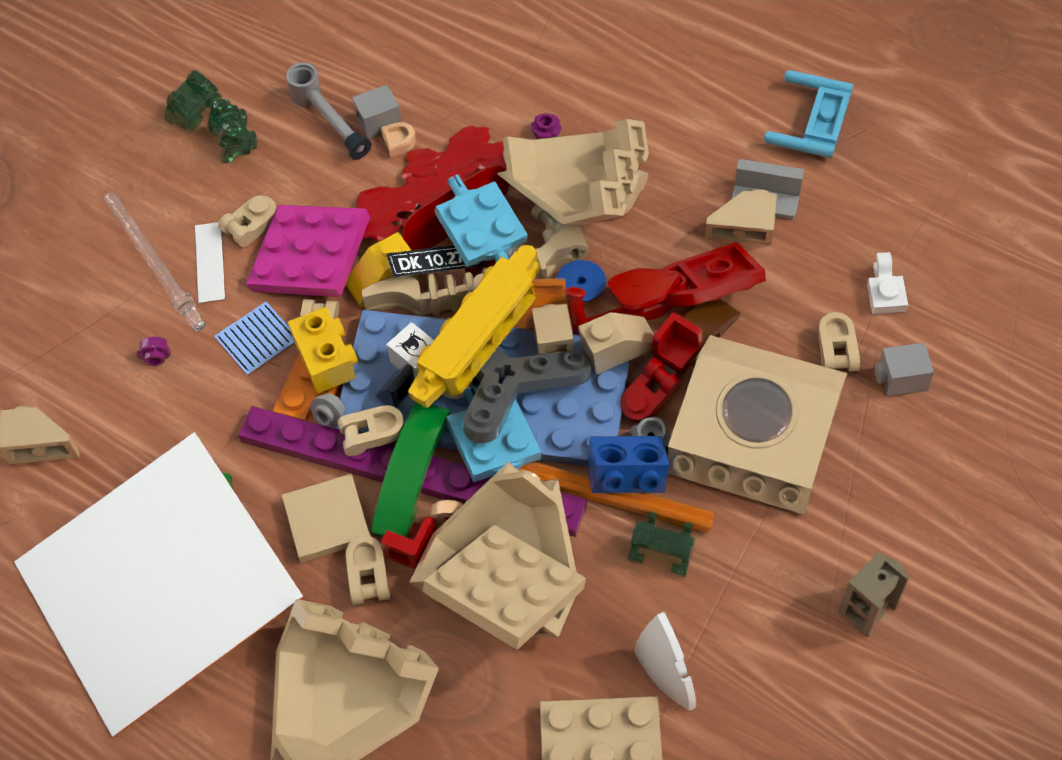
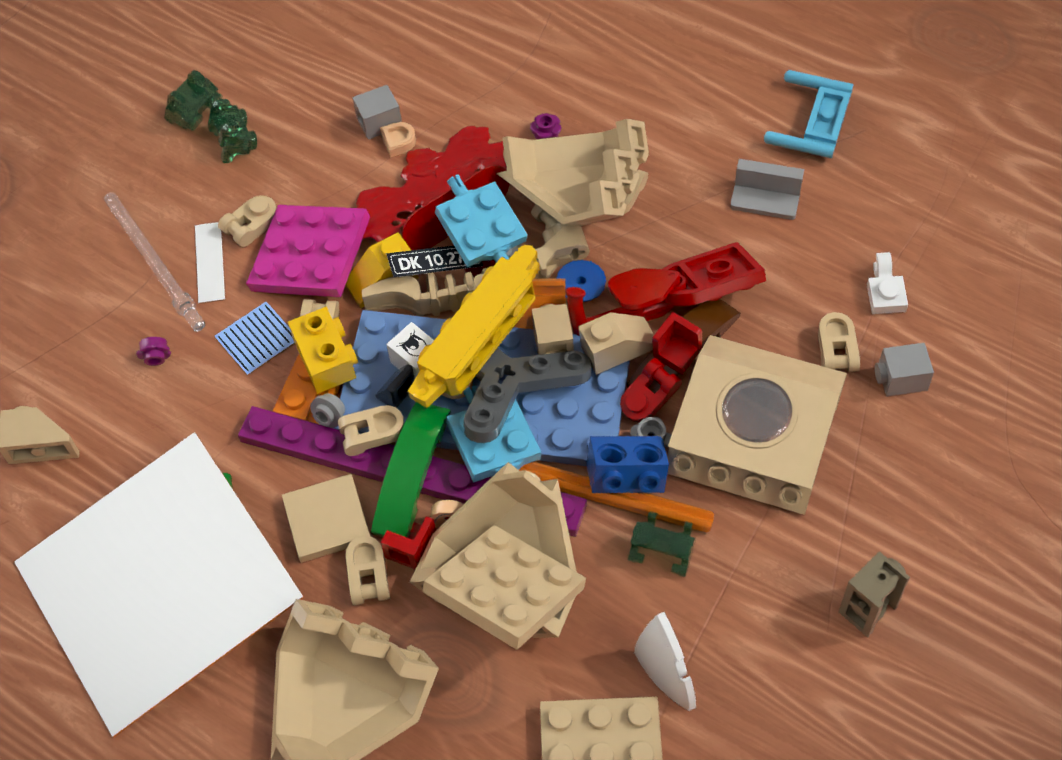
light grey piece [286,63,372,160] -> none
tan slope [705,189,777,244] -> none

